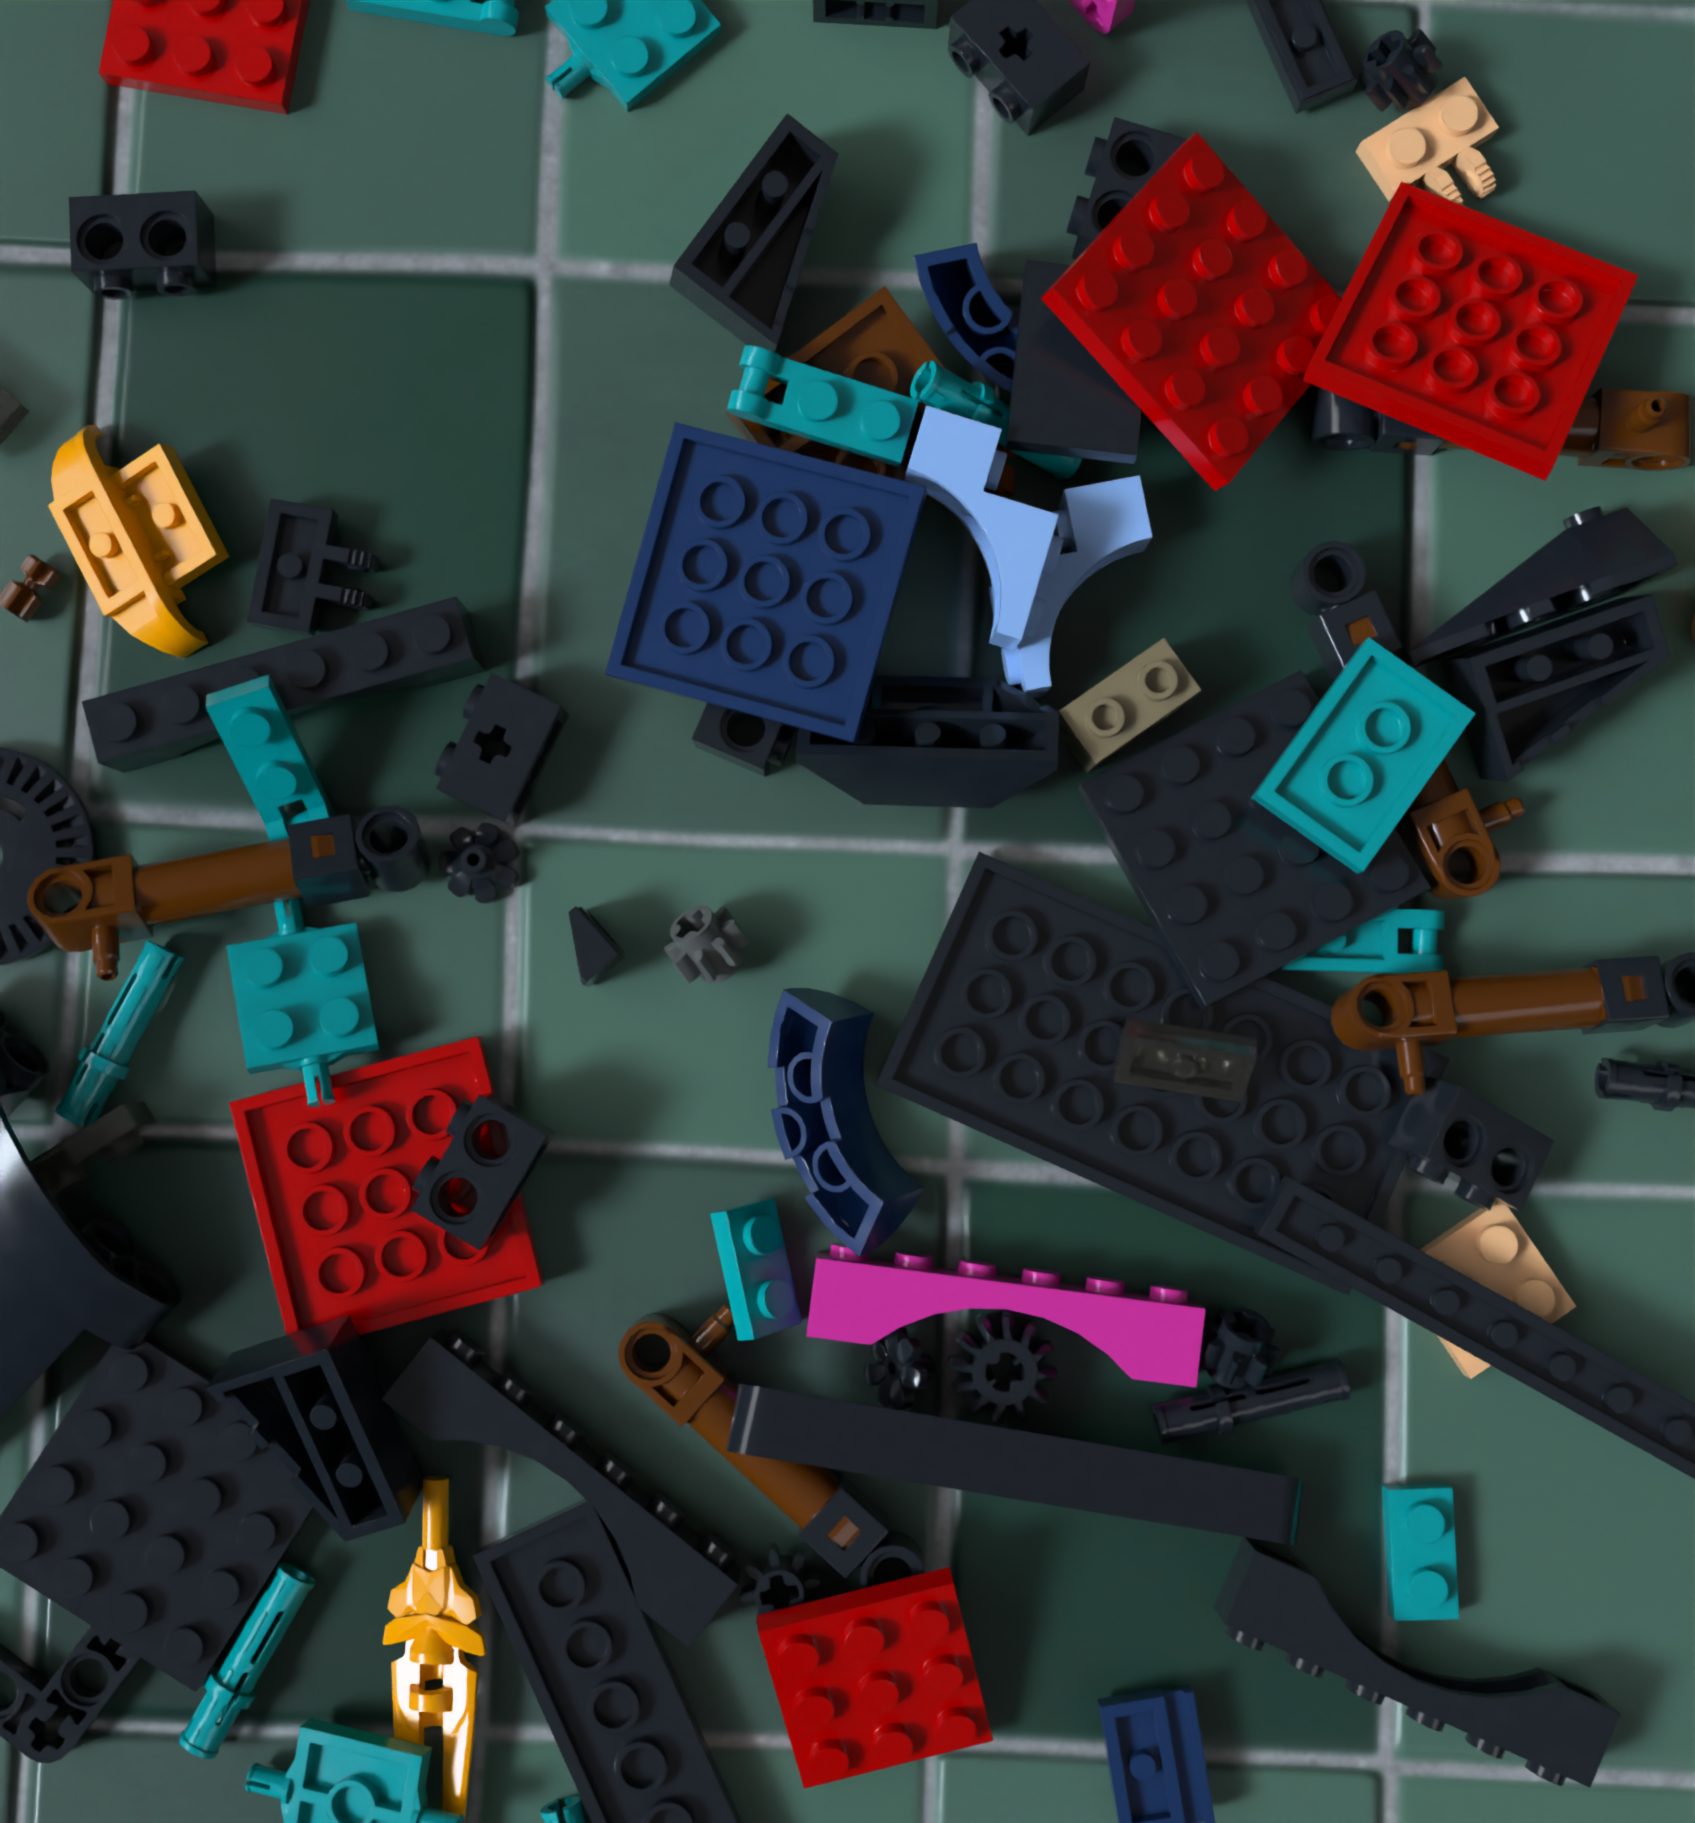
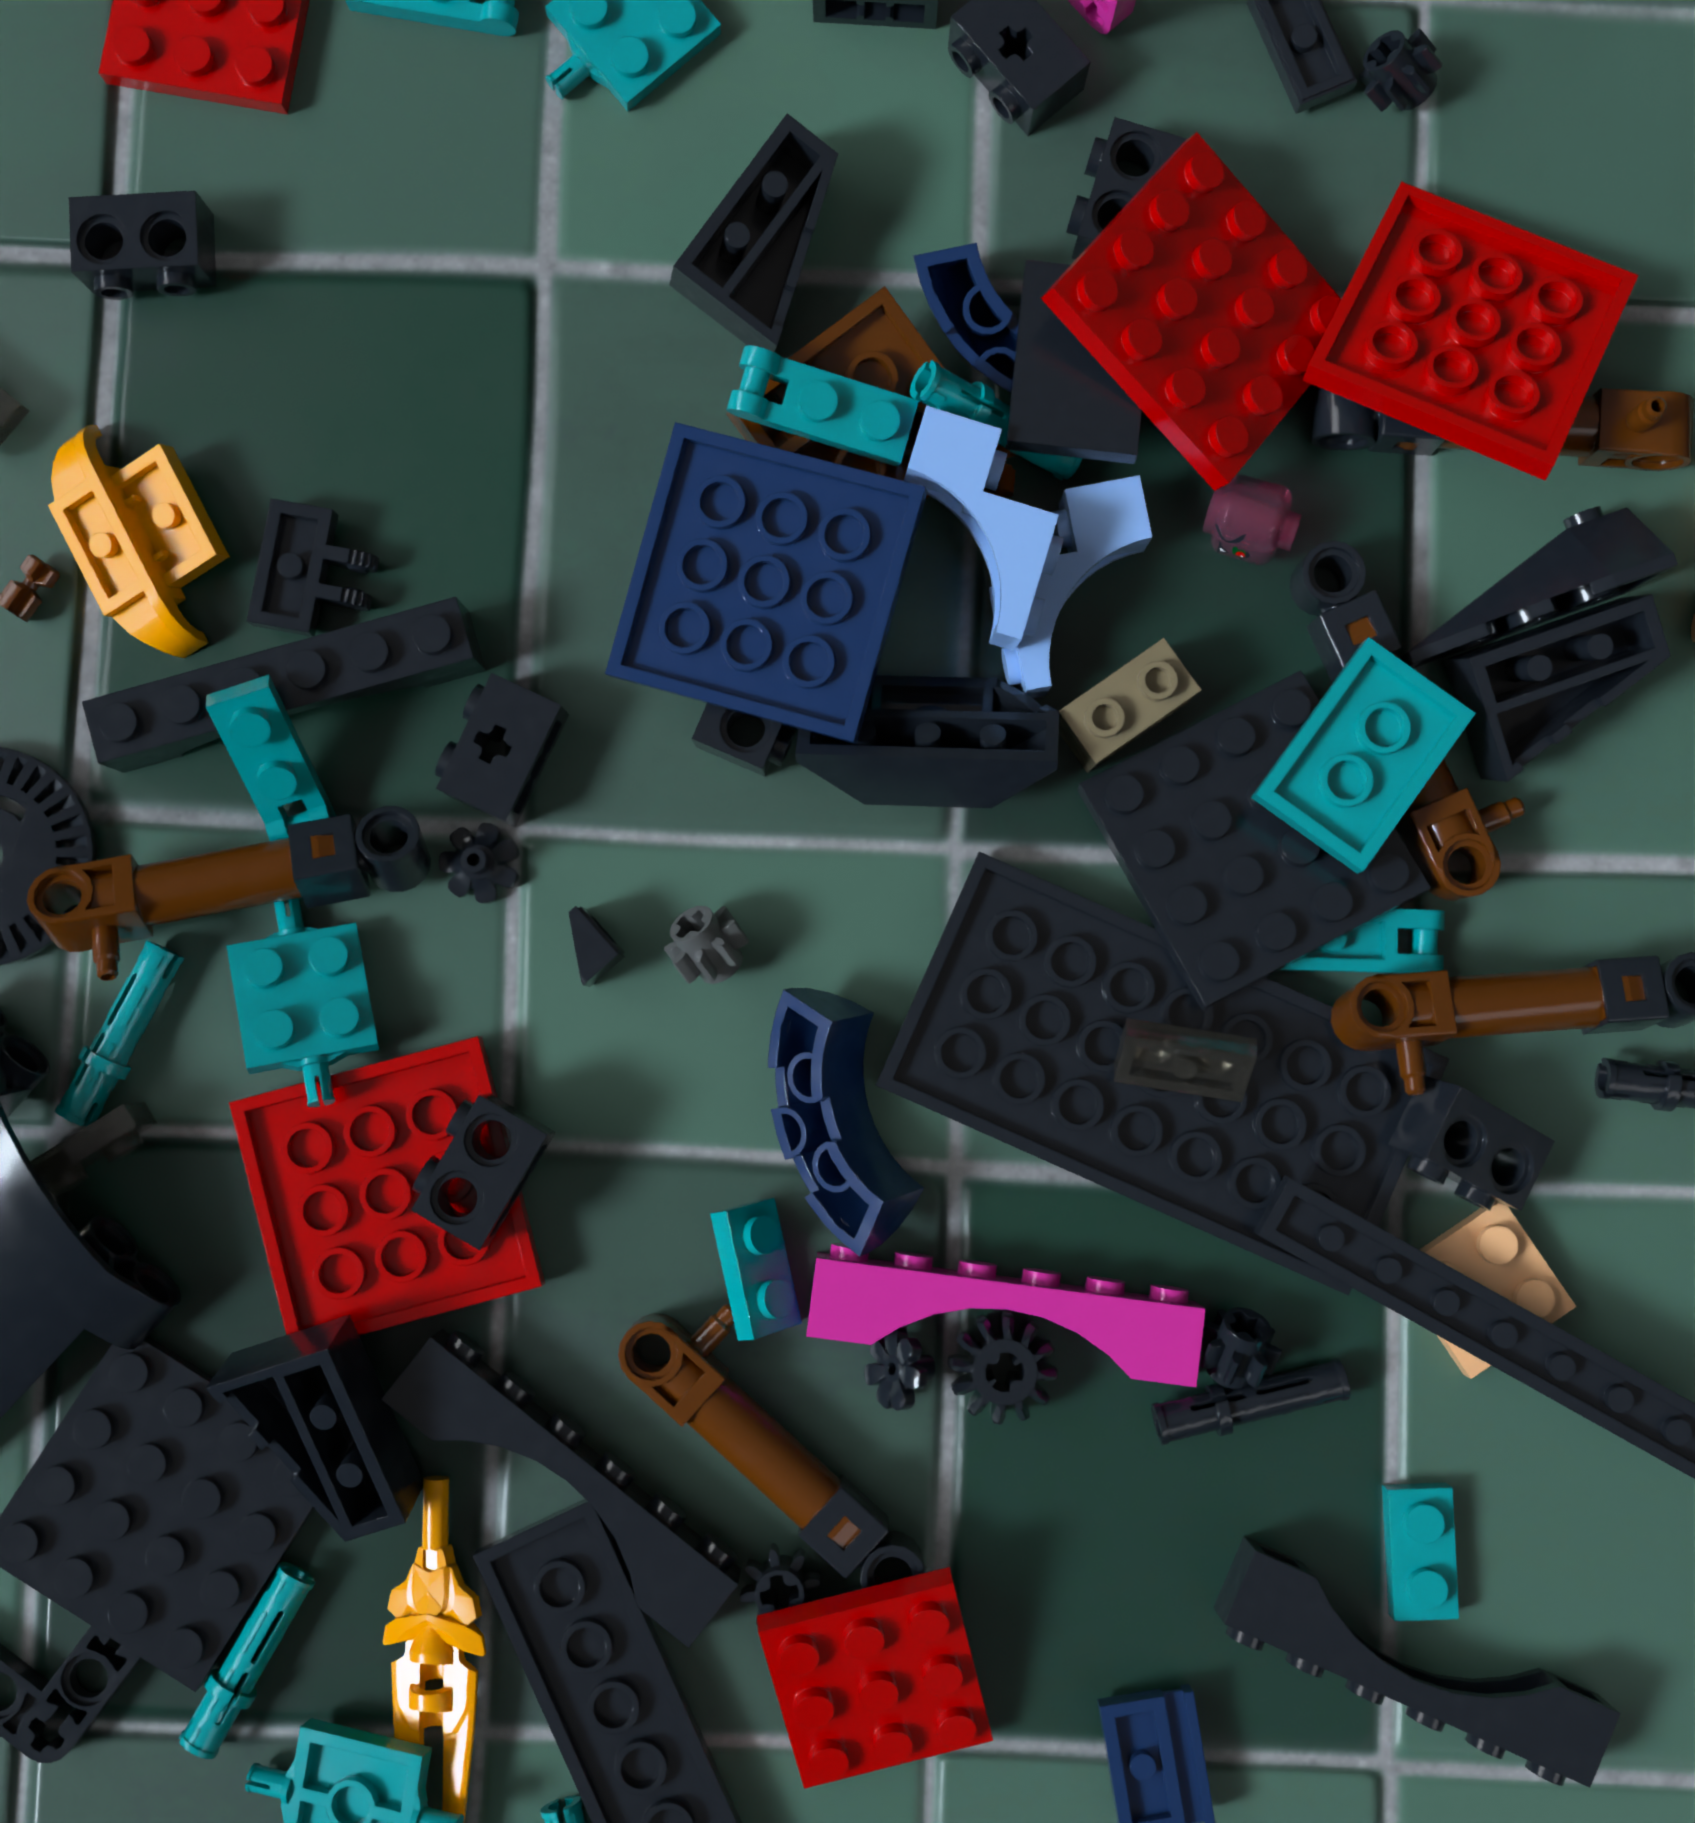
black beam [727,1384,1304,1546] -> none
light nougat hinge [1355,77,1499,206] -> none
none -> clear pink head [1203,474,1302,566]

